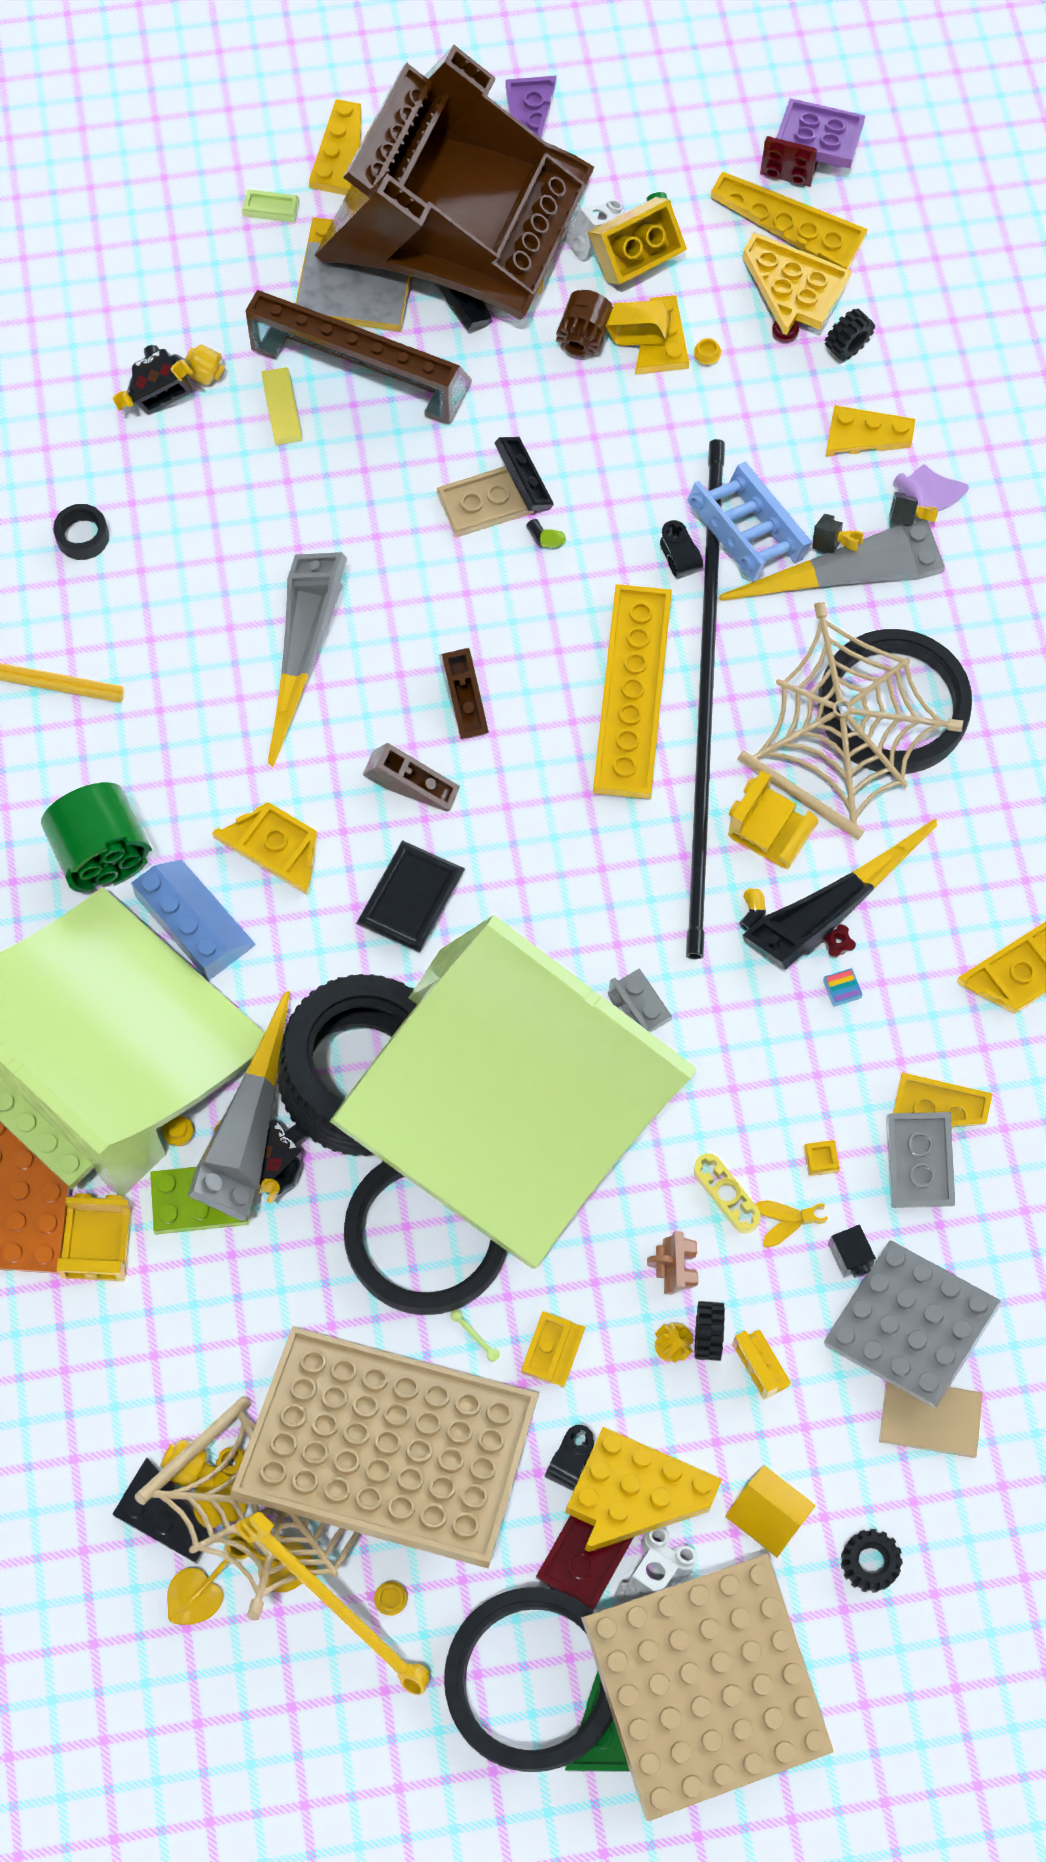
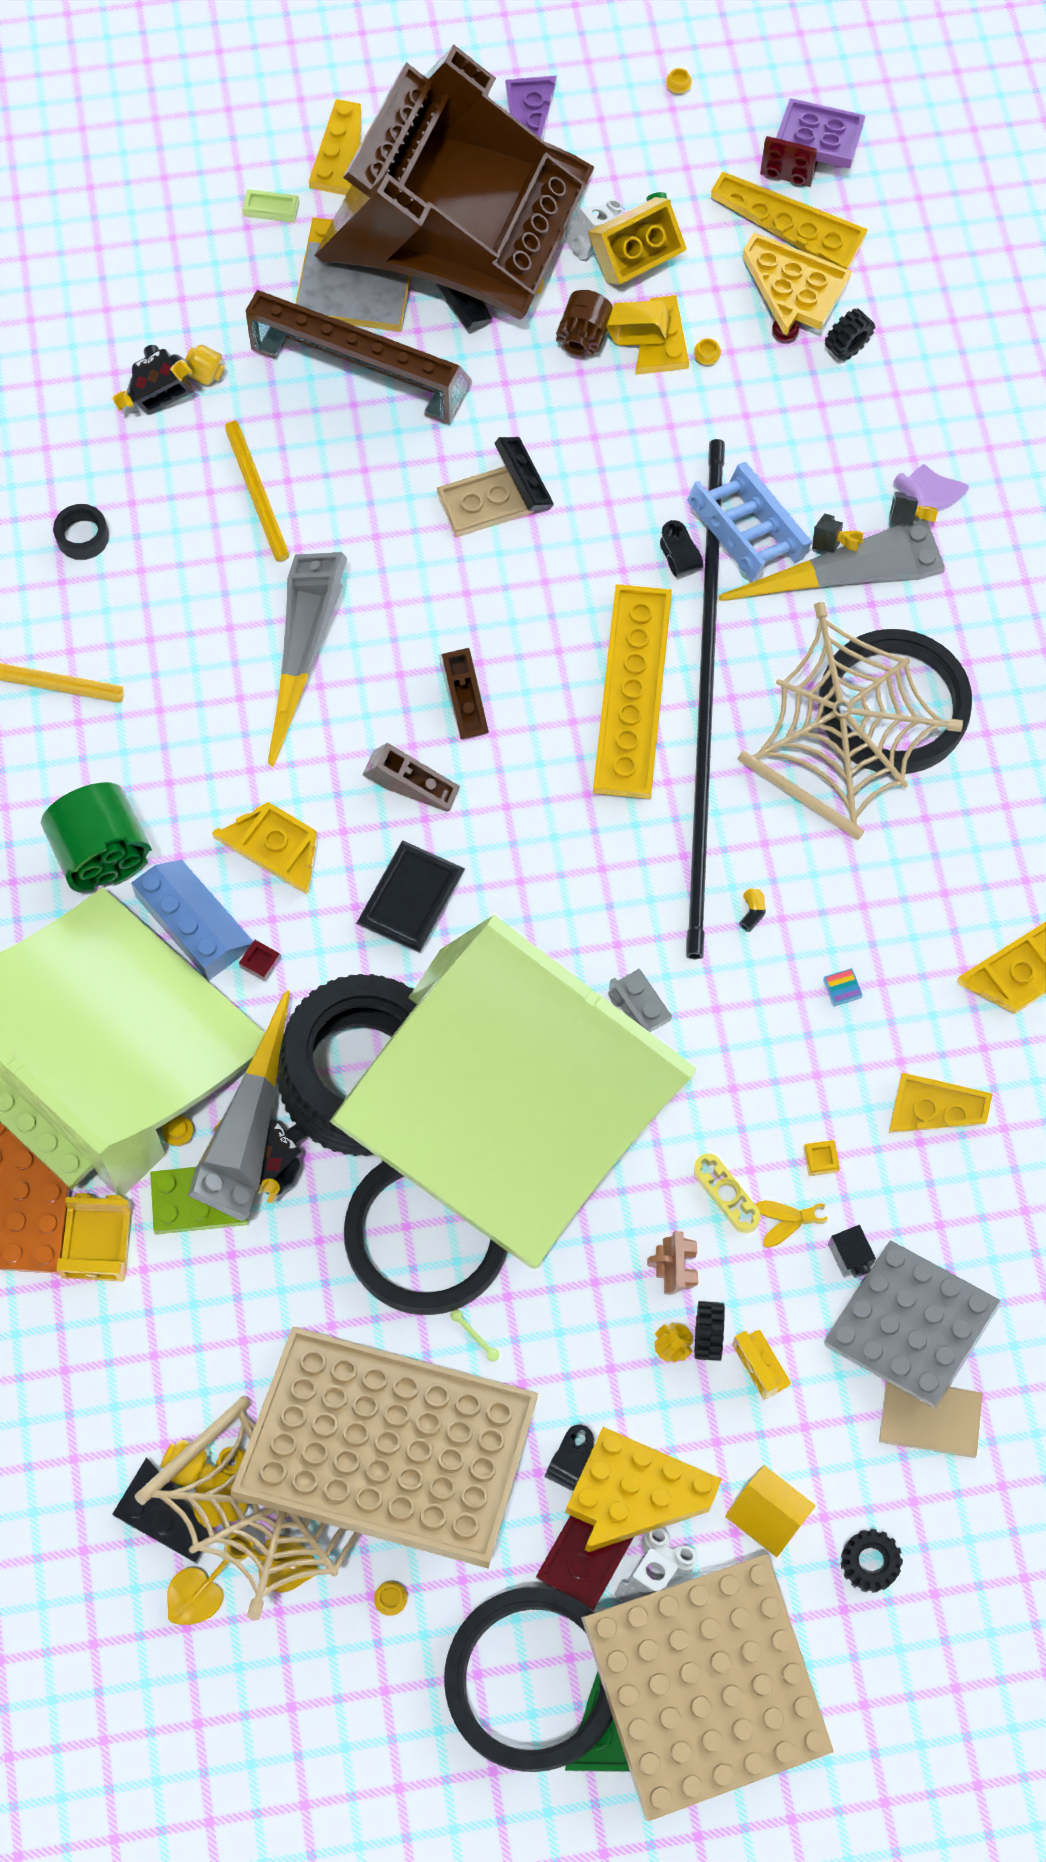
yellow hinge [235,1512,430,1695] -> none
light yellow tile [261,367,302,445] -> none
yellow plate [521,1311,586,1389] -> none
lime arm [526,518,566,548] -> none
yellow piece [728,770,819,869] -> none
black plate [742,819,938,970] -> none
dark red plate [823,924,856,957] -> none
yellow wing [825,405,916,457] -> none
light grey plate [887,1112,956,1208] -> none
none -> yellow axle [224,420,289,562]
none -> dark red plate [239,939,281,982]
none -> yellow plate [666,68,692,94]

